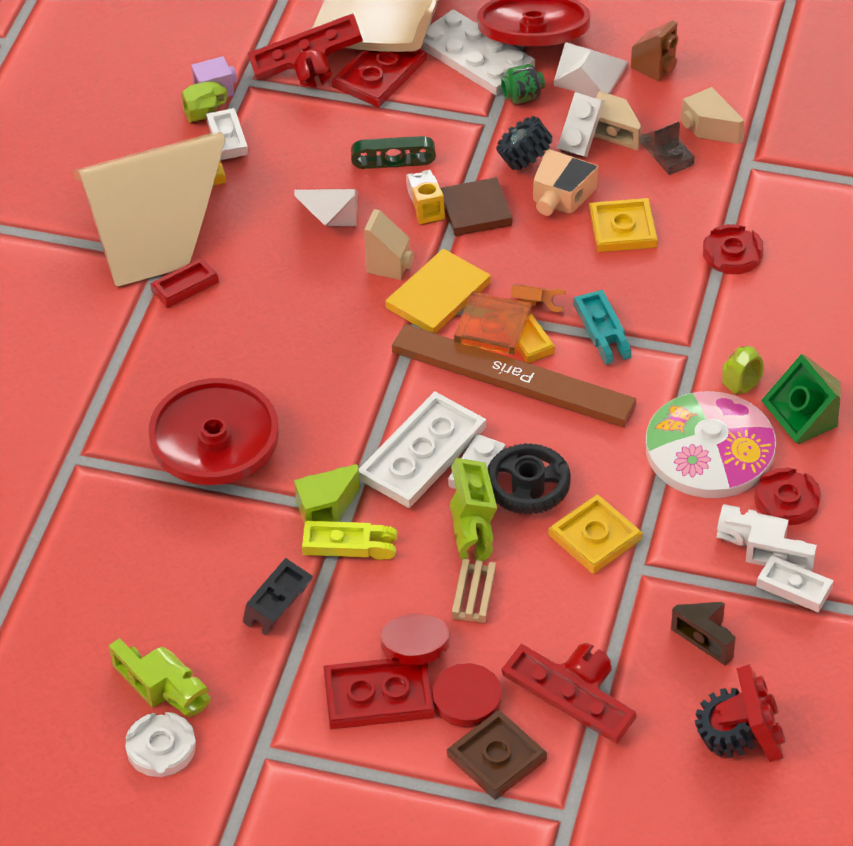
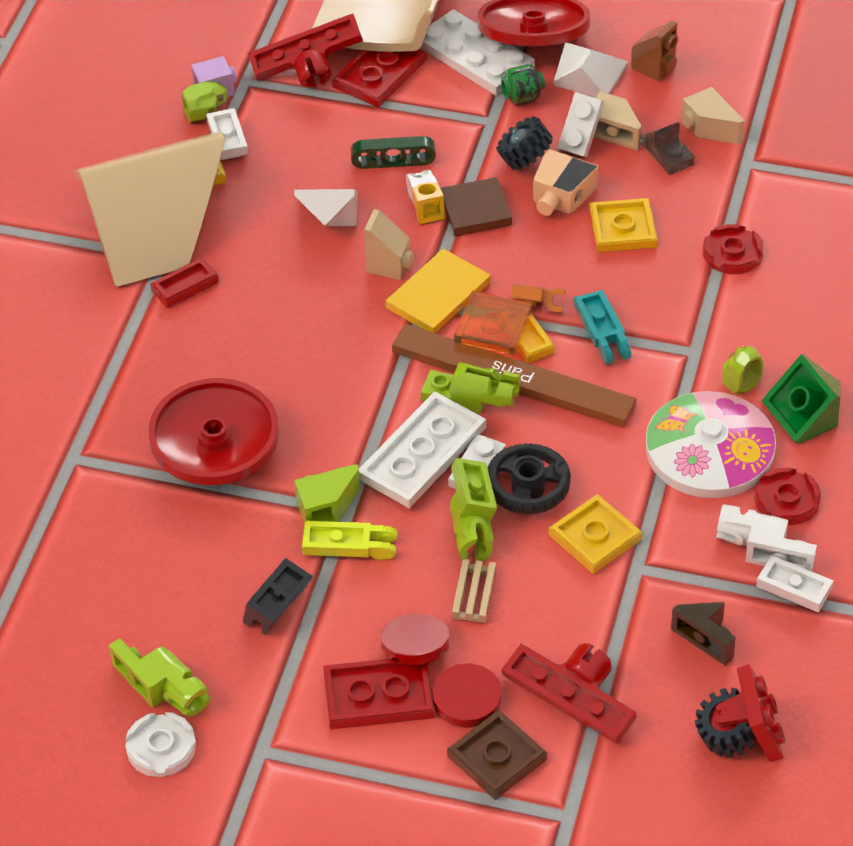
none -> lime plate [420,362,521,415]

